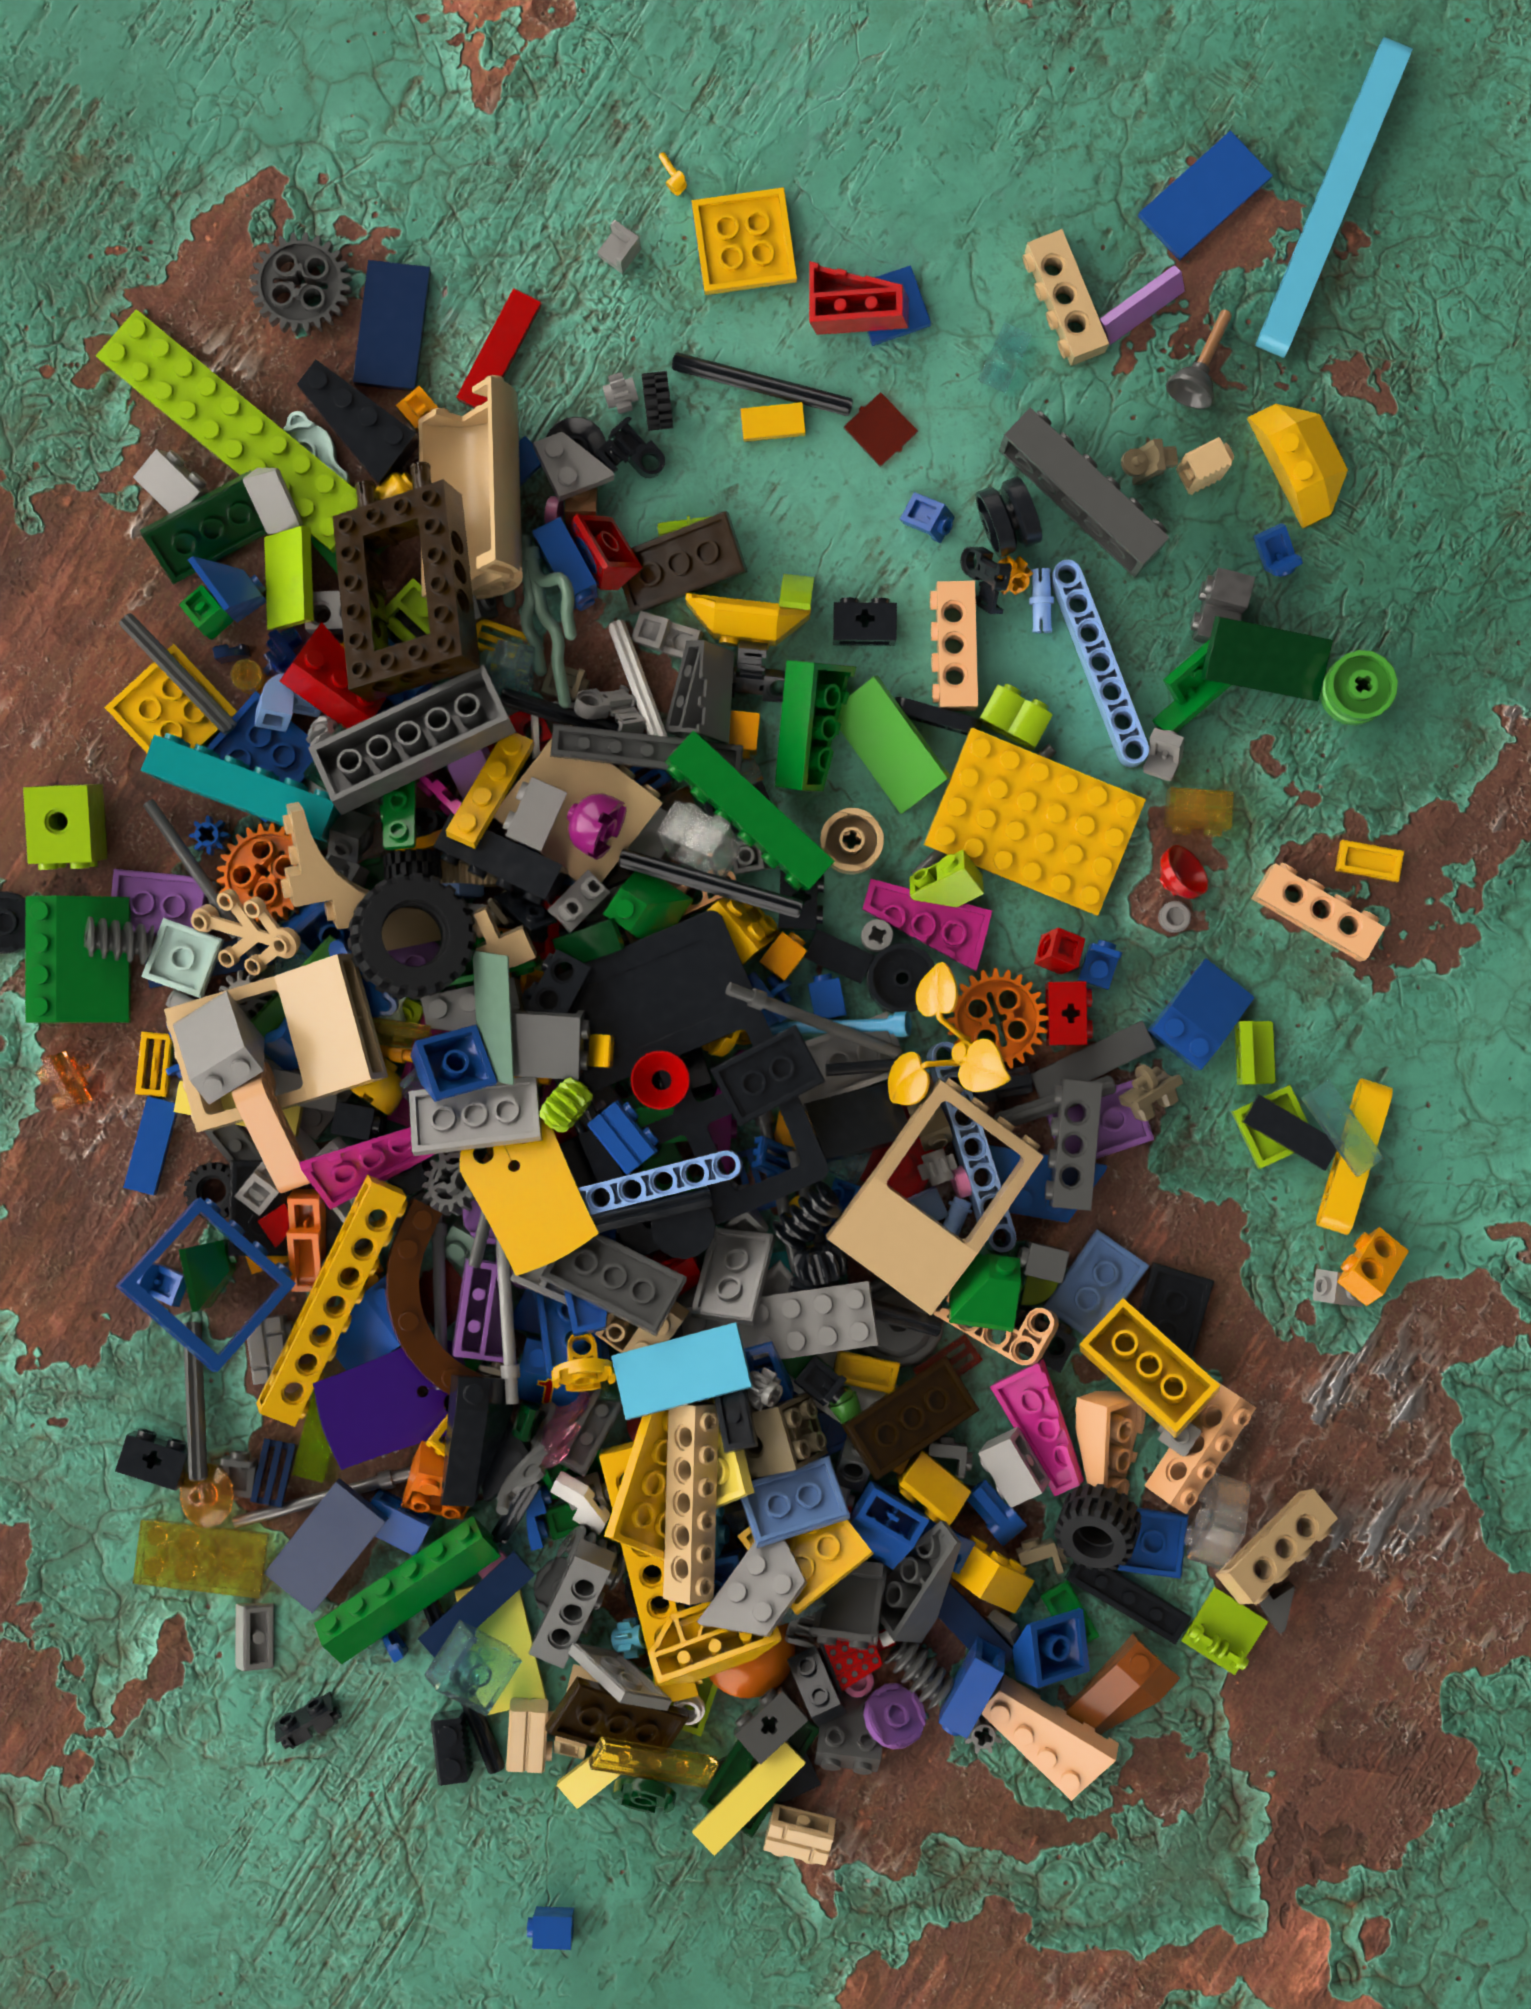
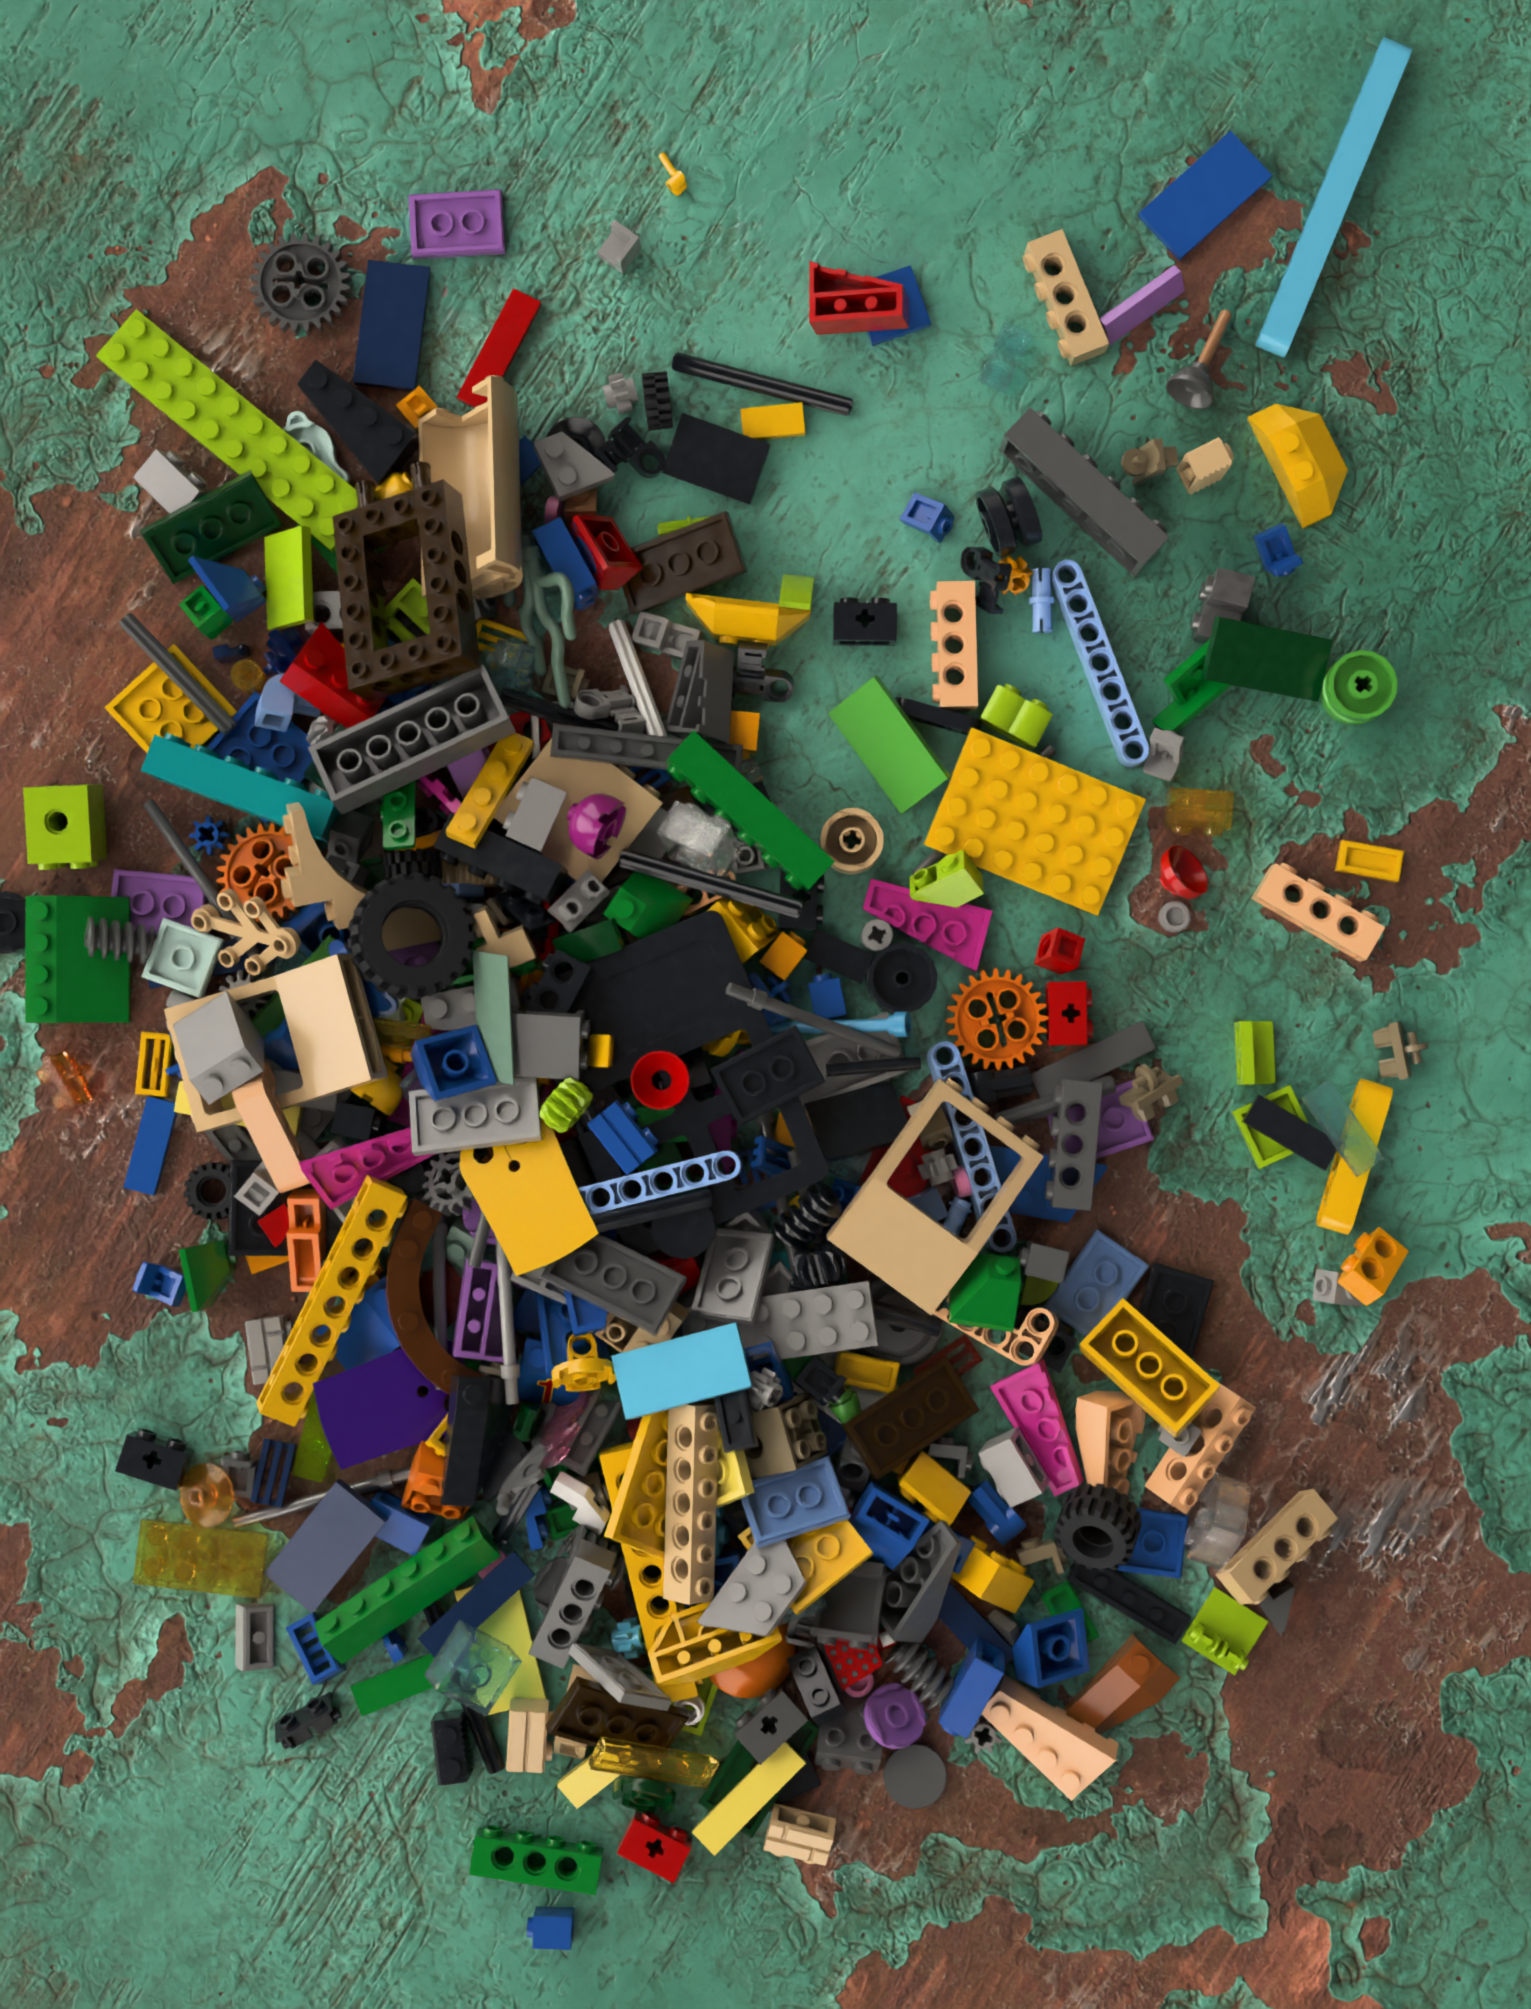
blue window [116,1198,296,1372] -> none
dark grey axle [184,1322,208,1481] -> none
light grey slope [243,468,303,534] -> none
yellow plate [691,187,797,295] -> none
green wedge [775,660,856,791] -> none
clear red piece [843,392,918,467] -> none
yellow plant [888,962,1011,1106] -> none
blue bracket [1077,940,1122,990] -> none
blue slope [1147,958,1255,1071] -> none
none -> blue slope [286,1612,347,1685]
none -> green tile [350,1653,451,1716]
none -> medium lavender tile [408,189,506,259]
none -> green brick [469,1825,604,1896]
none -> red brick [617,1811,692,1883]
none -> black tile [662,413,771,505]
none -> dark grey tile [883,1742,947,1809]
none -> dark tan hips [1373,1021,1429,1080]

